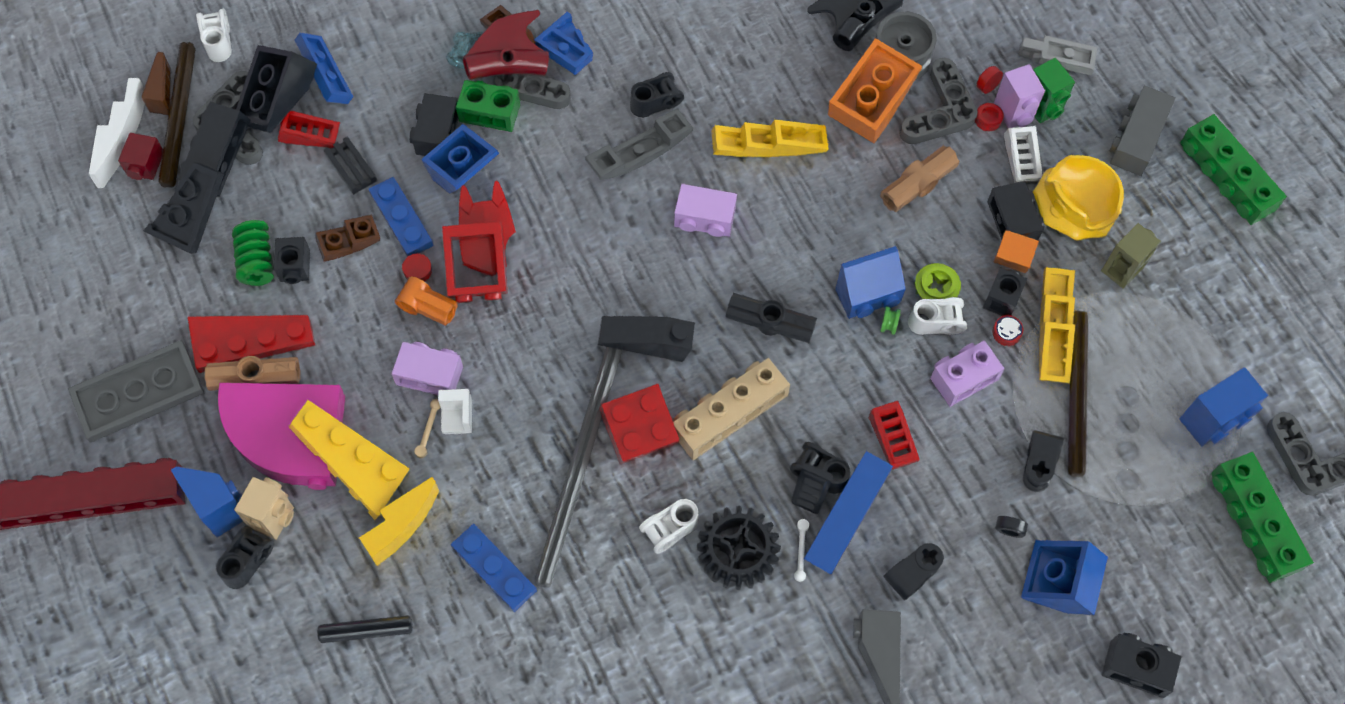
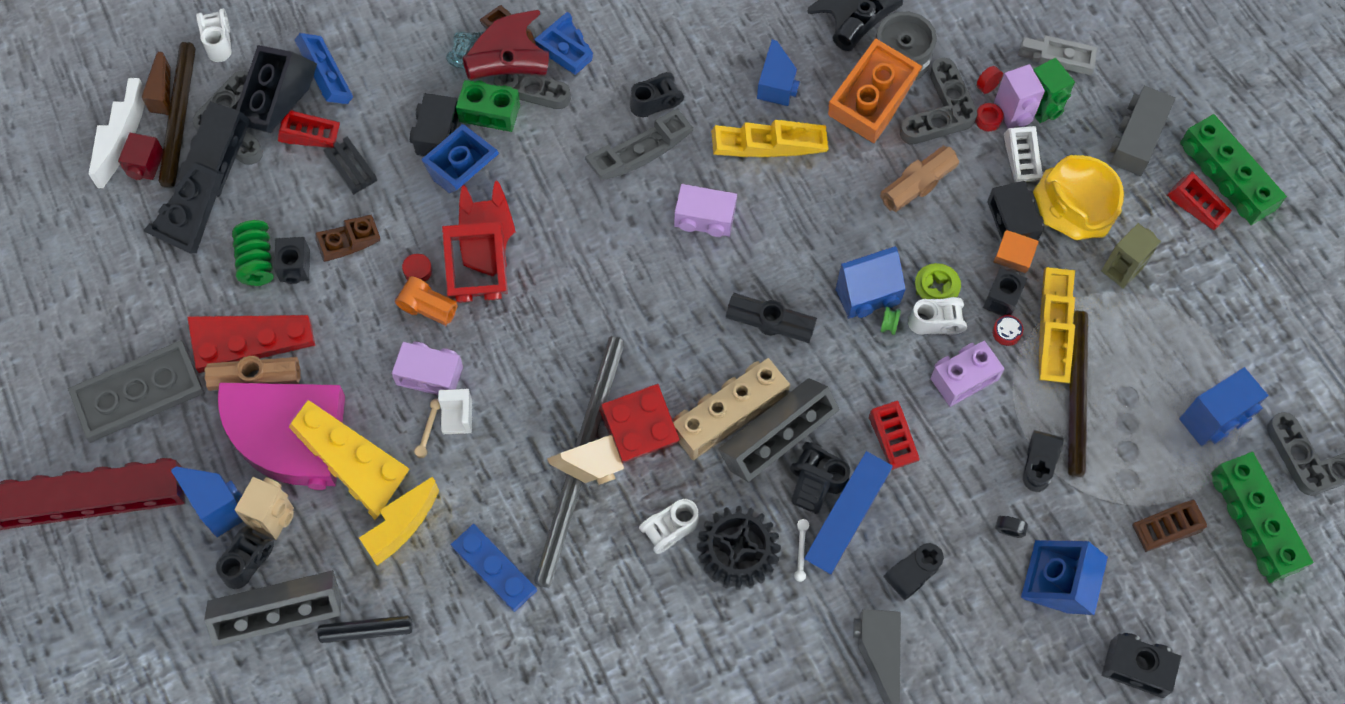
blue plate [369,176,434,257] -> none
black slope [598,316,695,362] -> none
none -> dark grey brick [204,570,341,647]
none -> slope [547,434,624,485]
none -> dark grey brick [718,378,840,482]
none -> blue slope [757,40,800,106]
none -> reddish brown slope [1132,499,1207,552]
none -> red slope [1167,171,1232,230]

